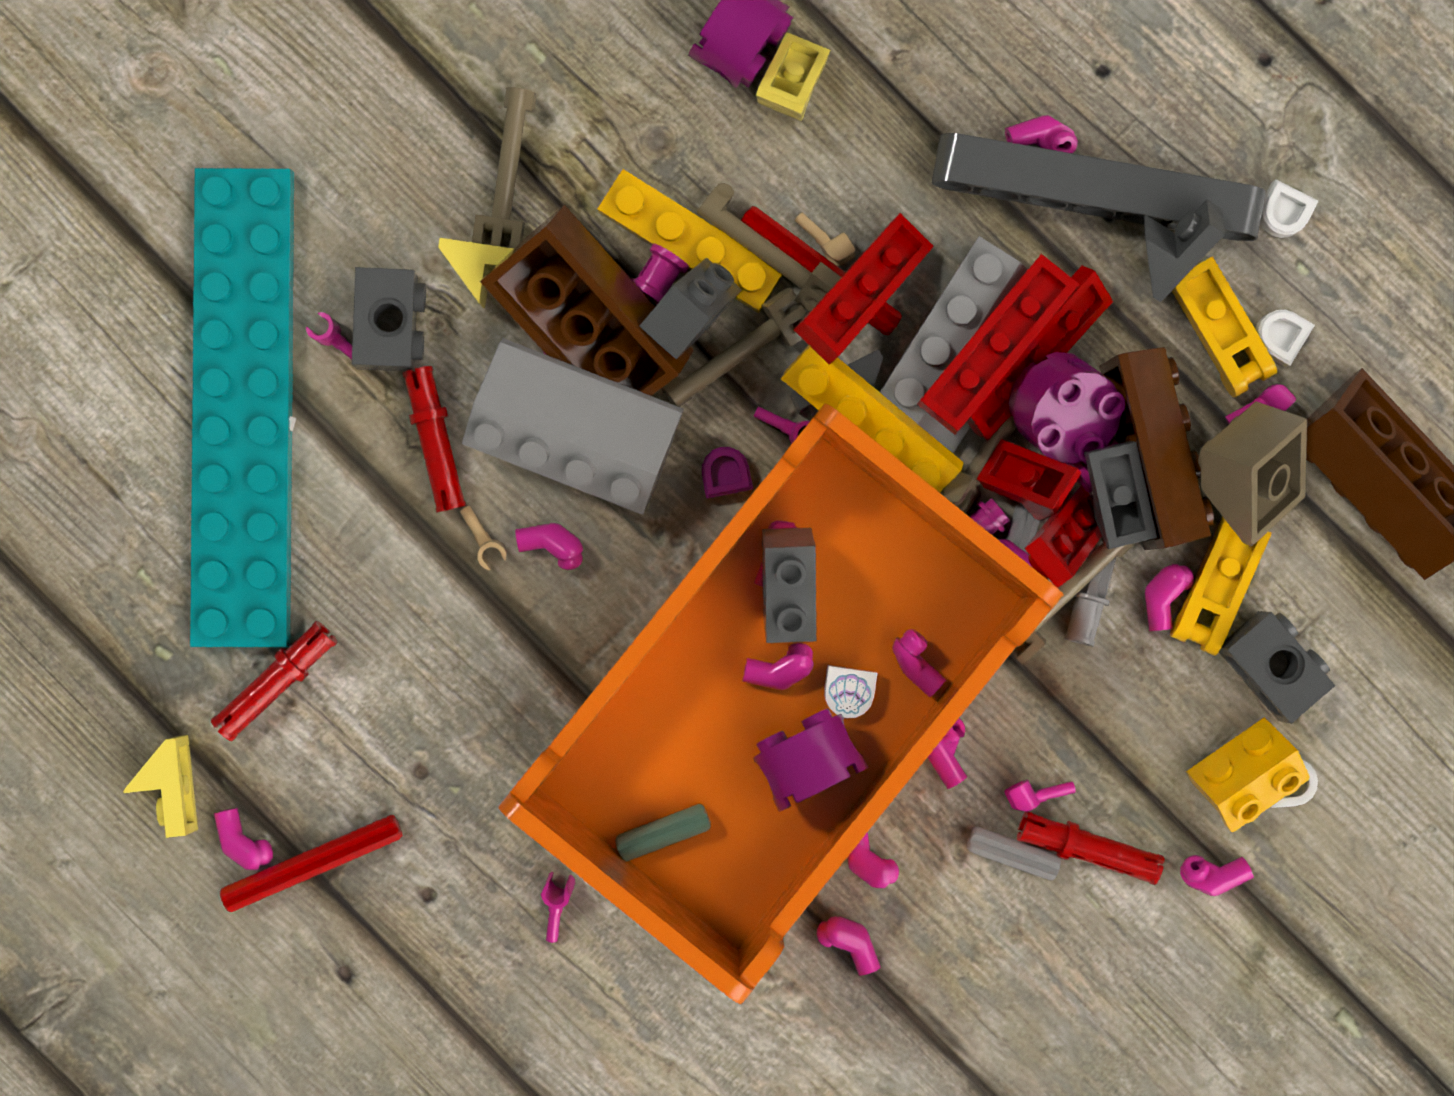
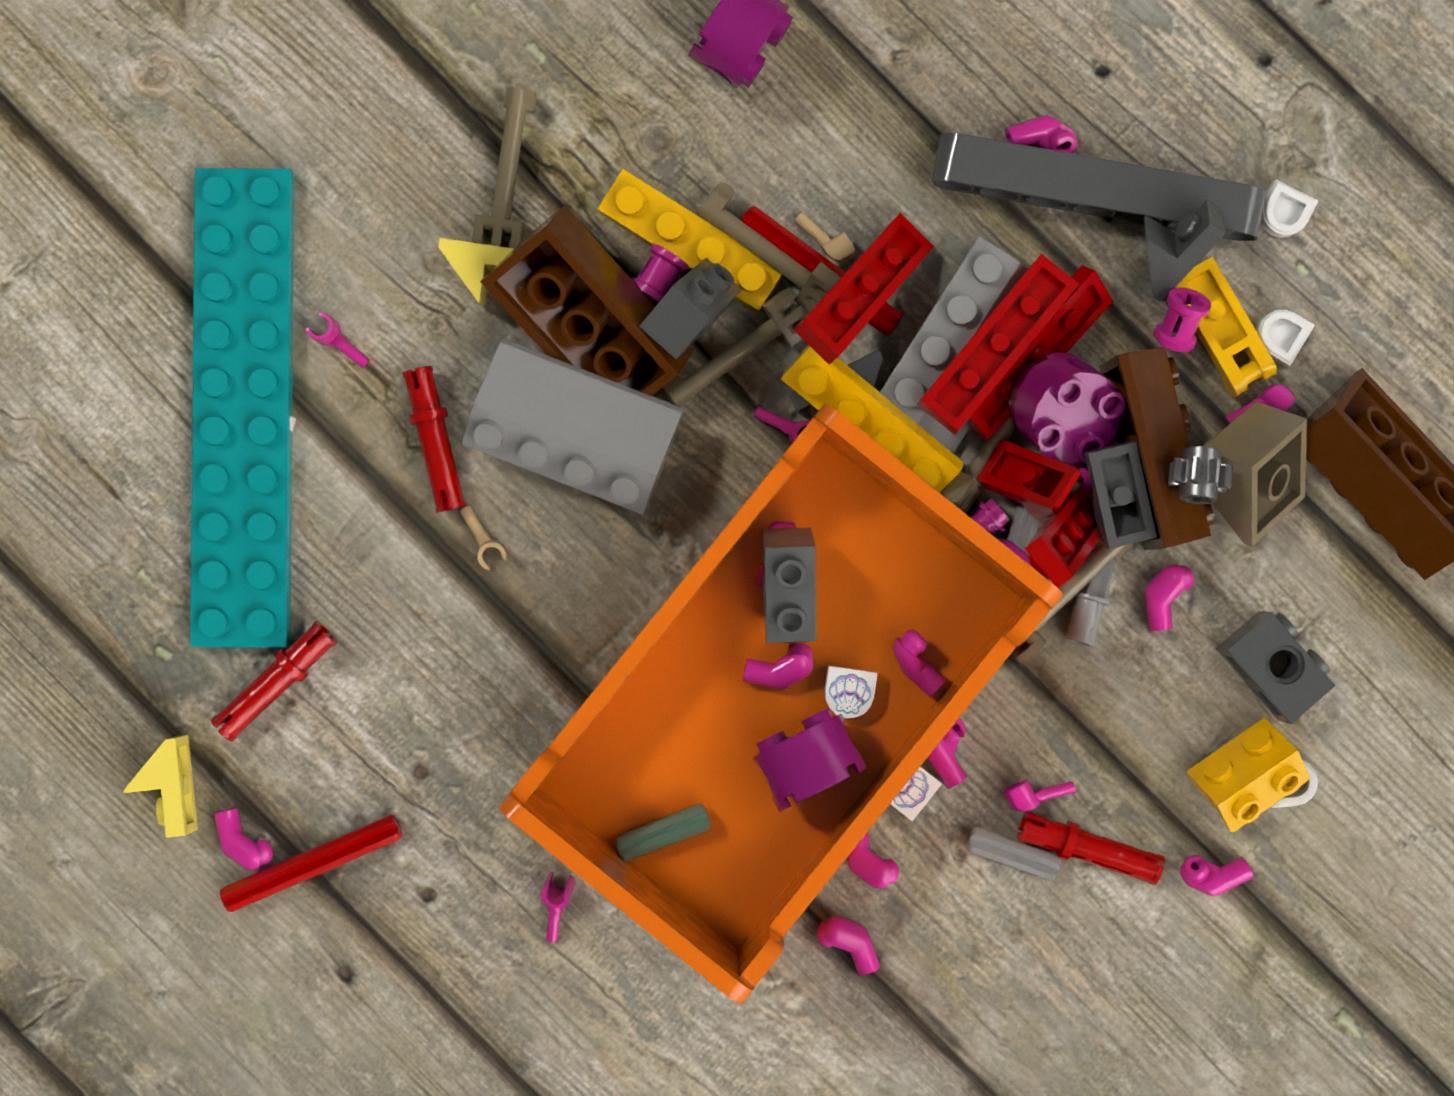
dark grey brick [352,267,426,371] -> none
dark pink arm [515,523,583,570] -> none
magenta tile [702,447,753,499] -> none
light yellow slope [756,32,830,121] -> none
yellow plate [1170,516,1272,656] -> none
none -> tile [891,767,942,821]
none -> dark pink bush [1153,287,1211,352]
none -> flat silver gear [1168,446,1233,504]

